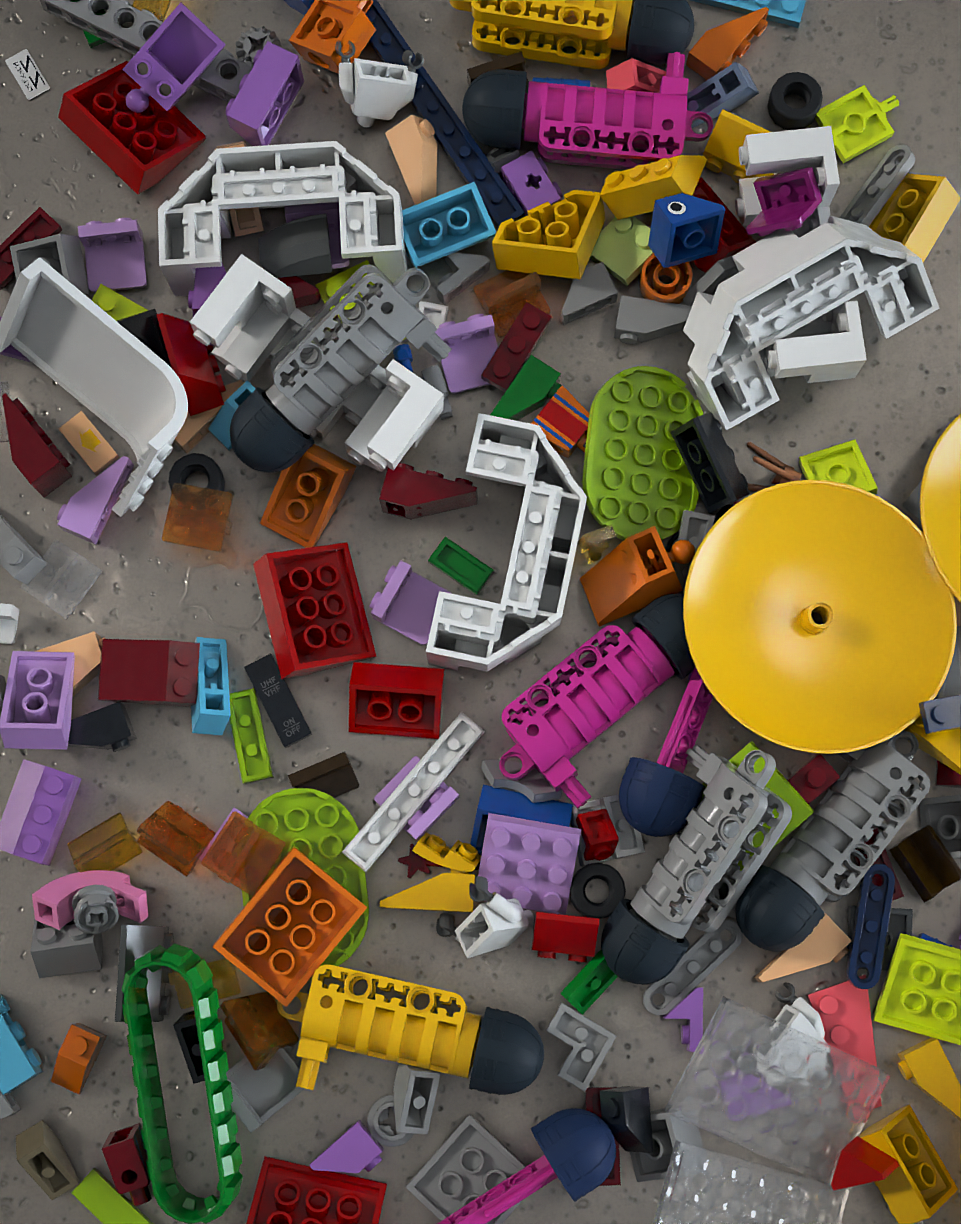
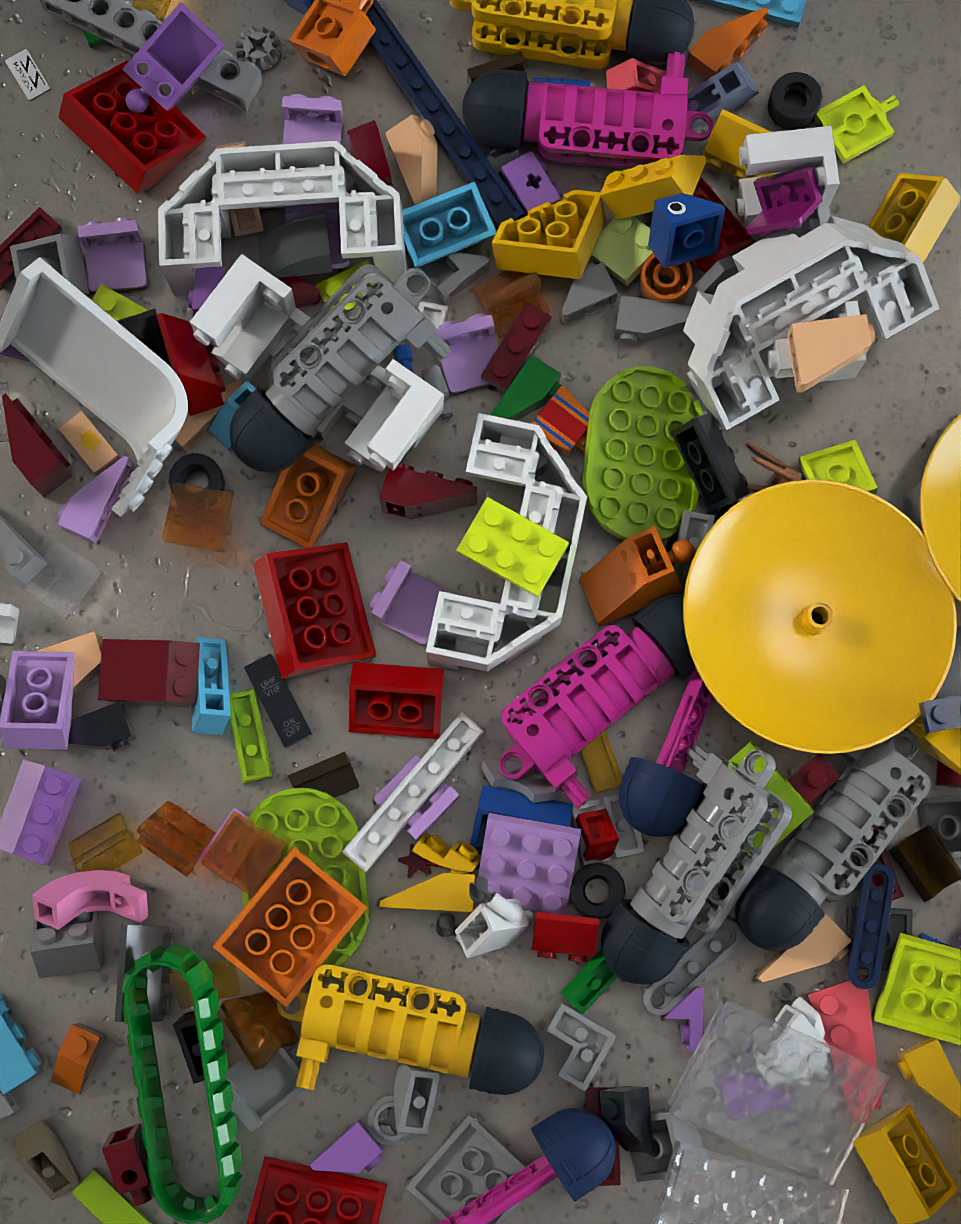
light grey wheel [72,885,119,934] -> none
medium lavender slope [225,41,304,146] -> none
white torso [335,40,424,127] -> none
green tile [428,536,494,596] -> none
clear yellow plate [578,525,616,564] -> none
red slope [831,1136,899,1191] -> none
light grey plate [839,145,915,227] -> none
none -> lavender bracket [282,94,343,144]
none -> dark red slope [347,120,393,187]
none -> neon yellow plate [456,497,569,598]
none -> yellow tile [580,731,622,795]
none -> light nougat slope [787,314,875,393]

